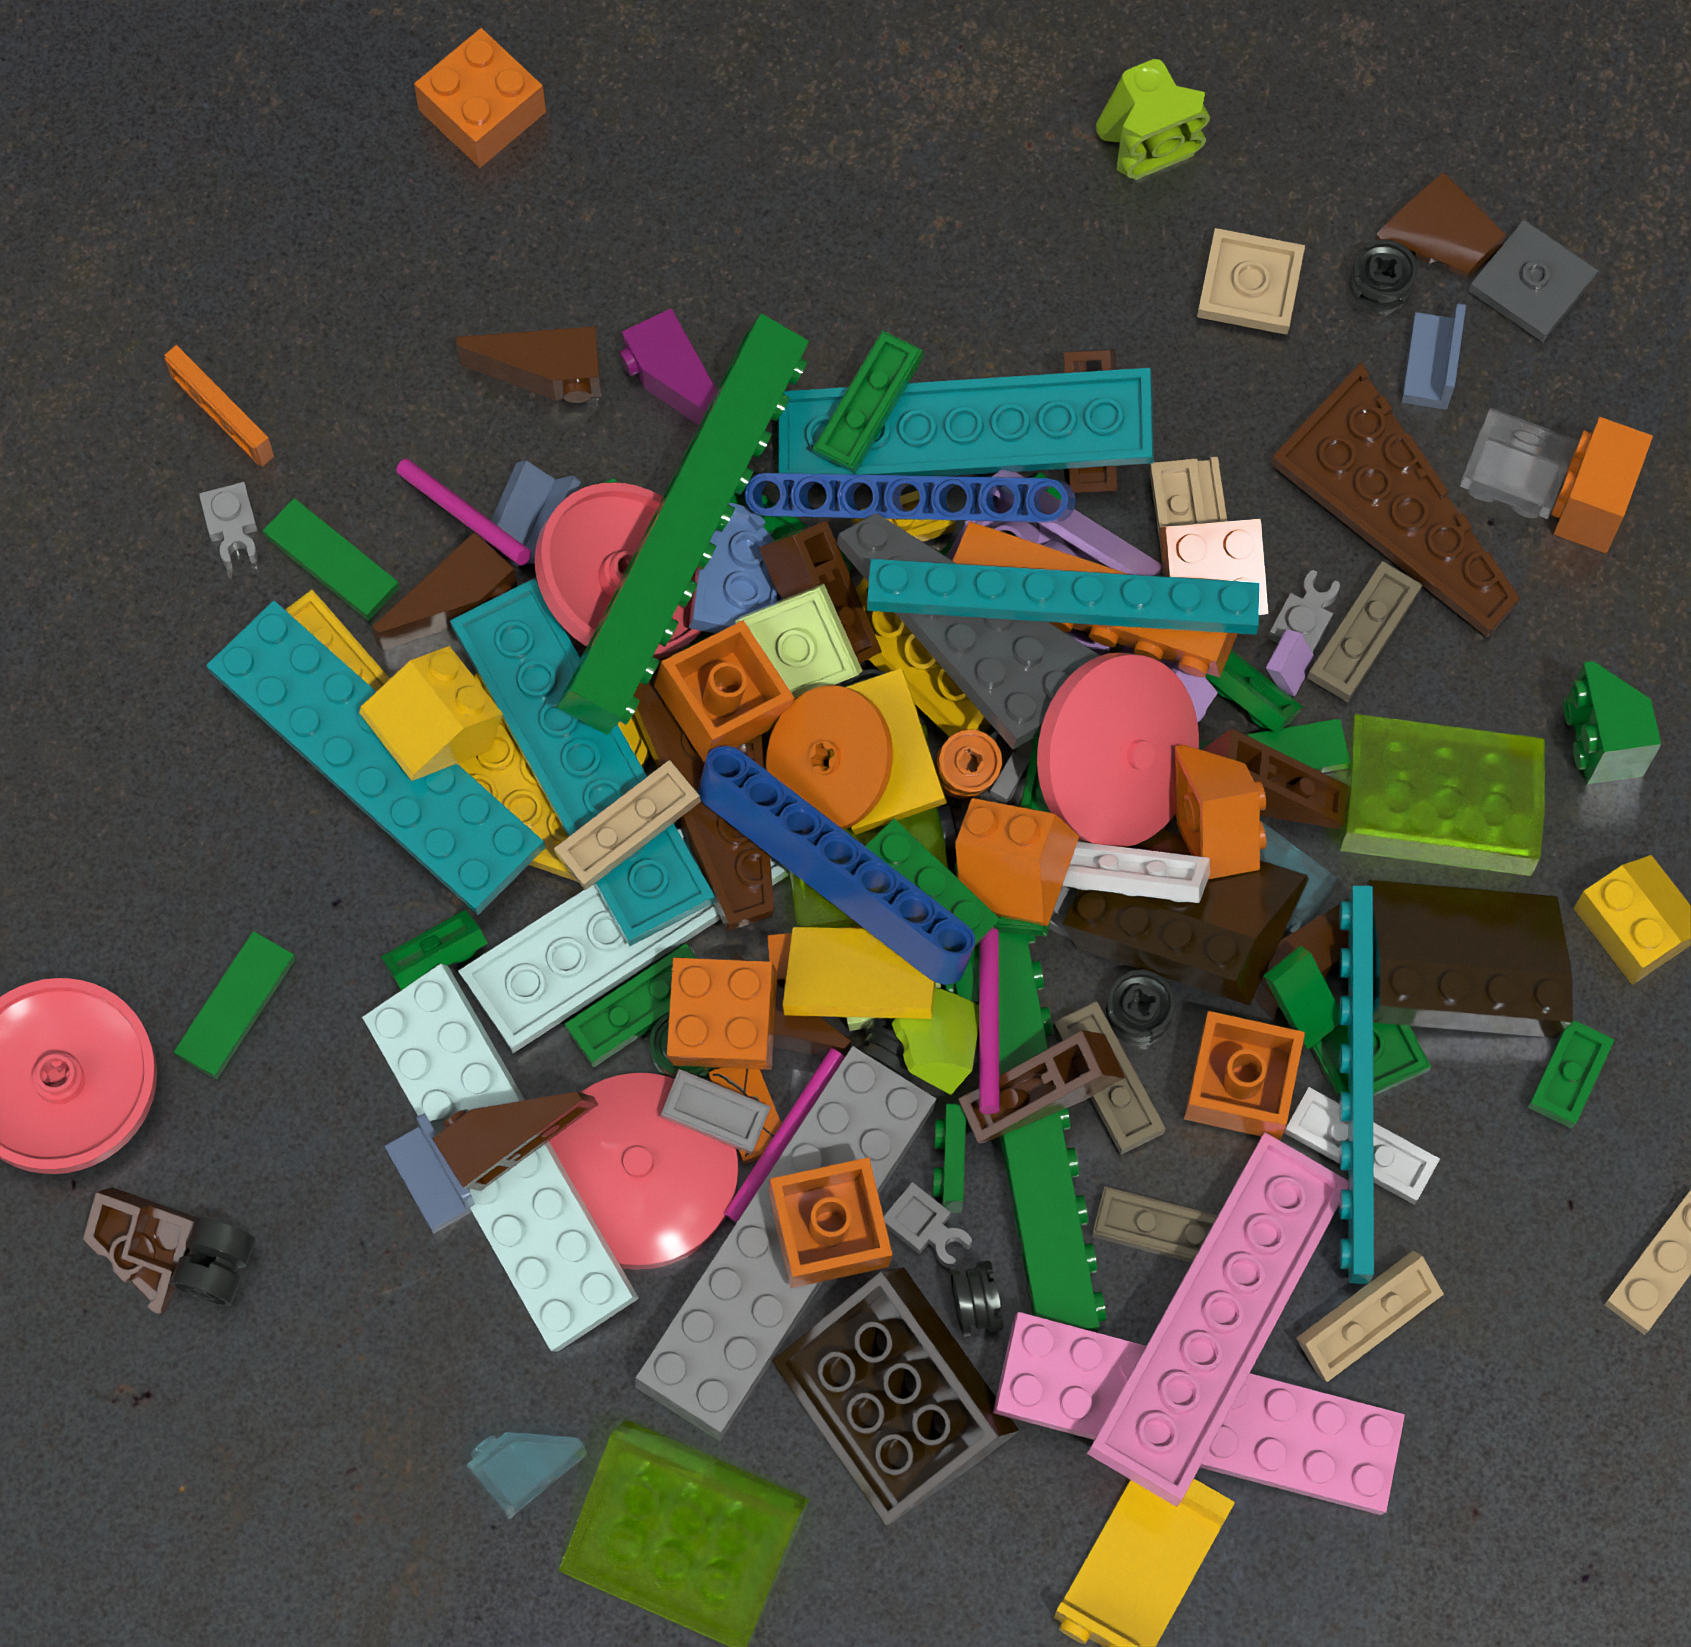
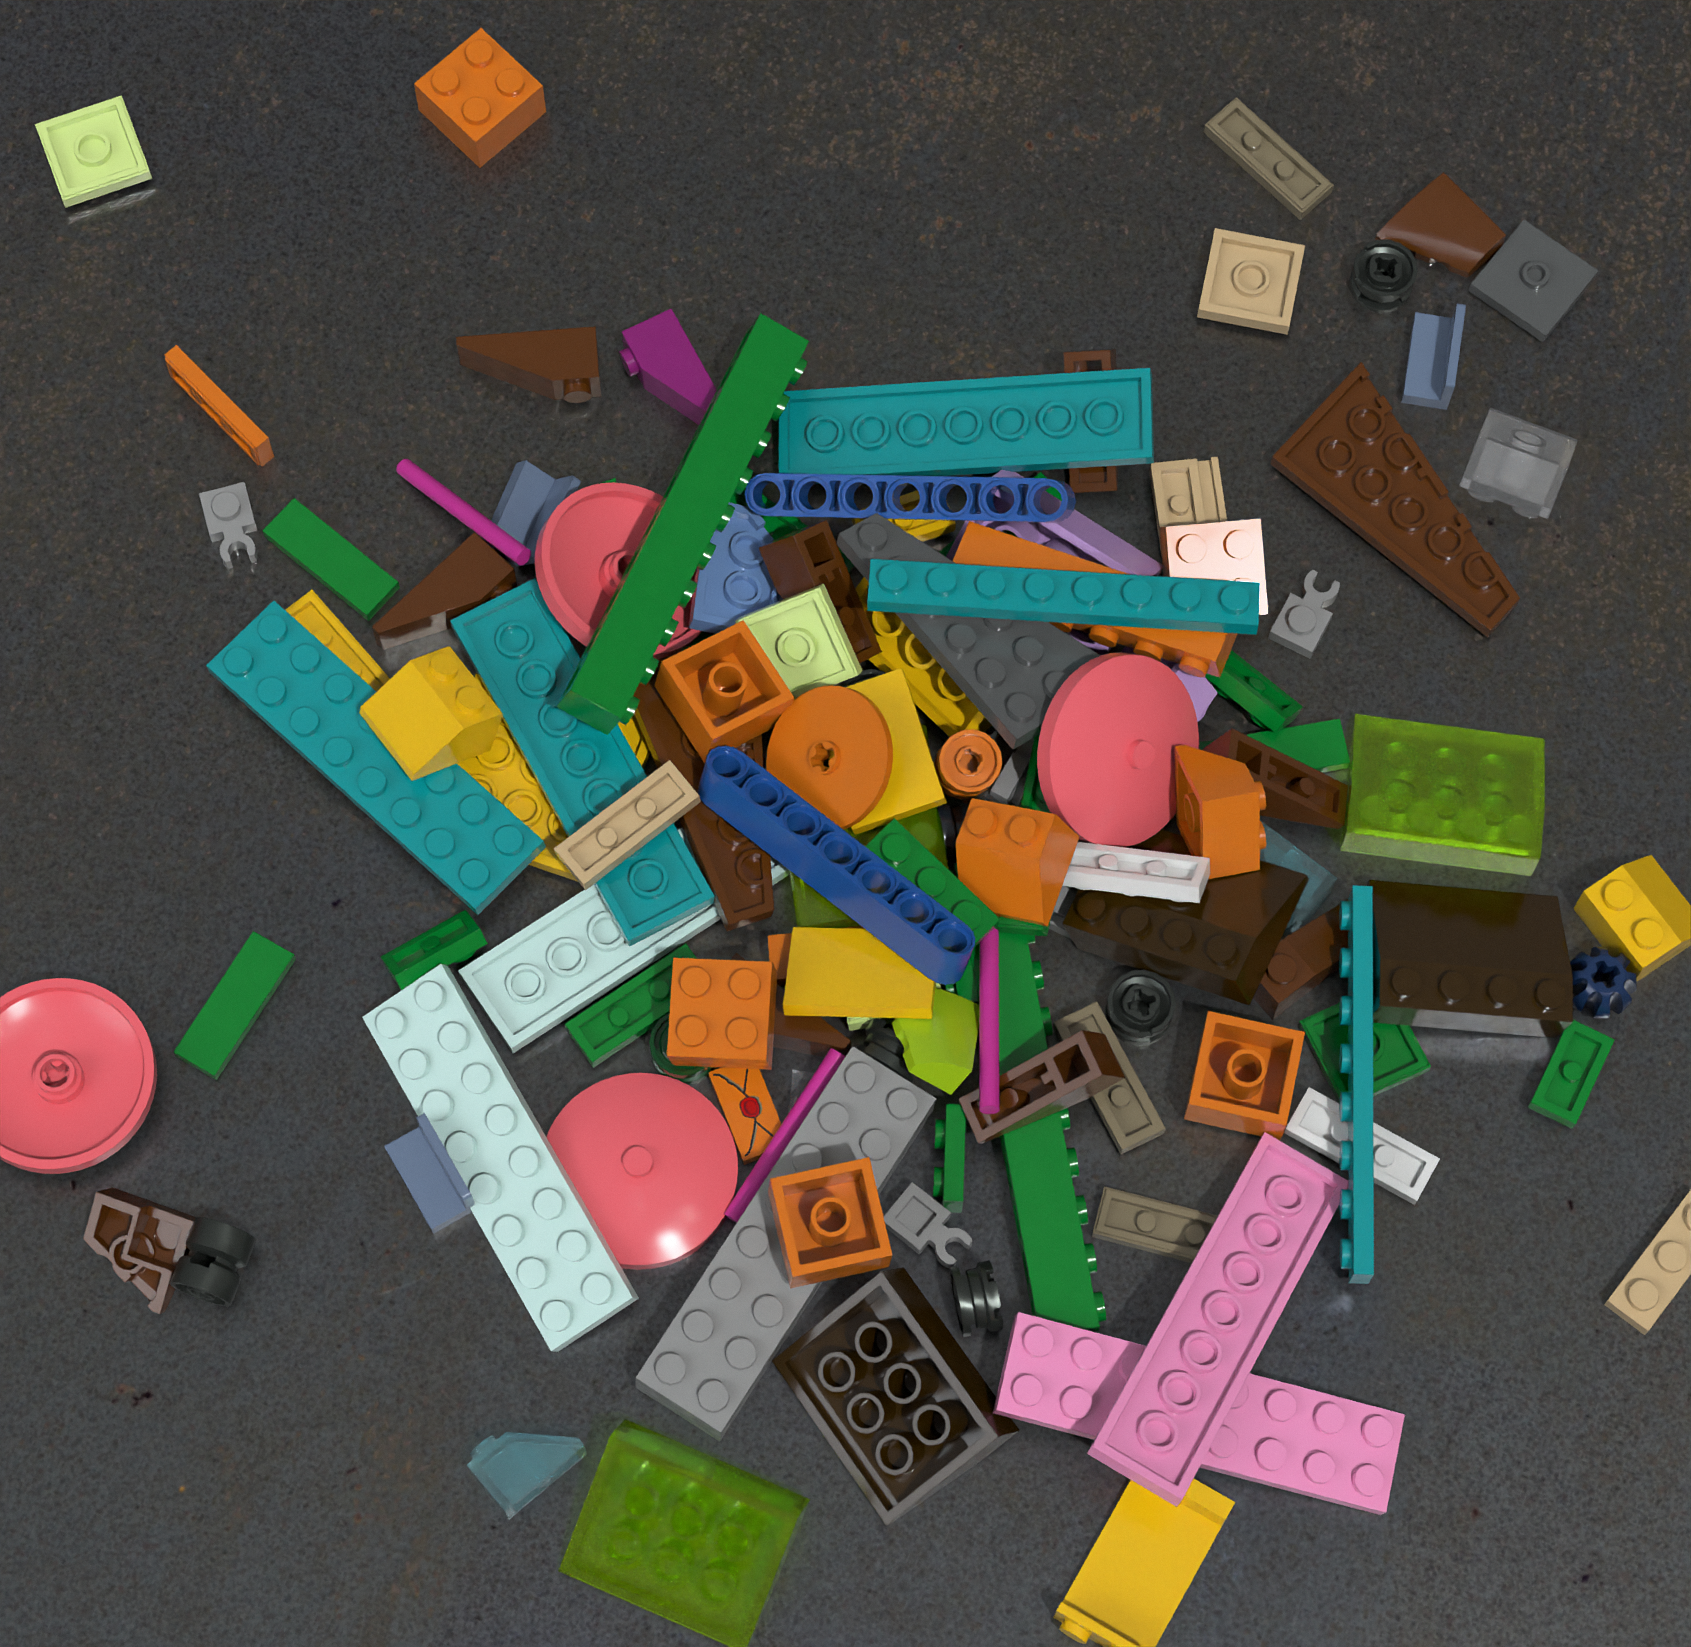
reddish brown slope [432,1092,598,1191] -> none
light grey tile [659,1069,770,1154] -> none
green tile [813,330,925,474] -> none
lime piece [1096,59,1210,180] -> none
green tile [1264,946,1340,1049] -> none
lavender tile [1266,629,1315,696] -> none
tan plate [1296,1251,1444,1382] -> none
dark tan plate [1307,561,1422,702] -> none
orange brick [1551,417,1653,554] -> none
green slope [1563,661,1661,785] -> none
none -> yellowish green plate [35,95,152,208]
none -> dark tan tile [1203,97,1334,220]
none -> dark blue piece [1570,946,1637,1019]

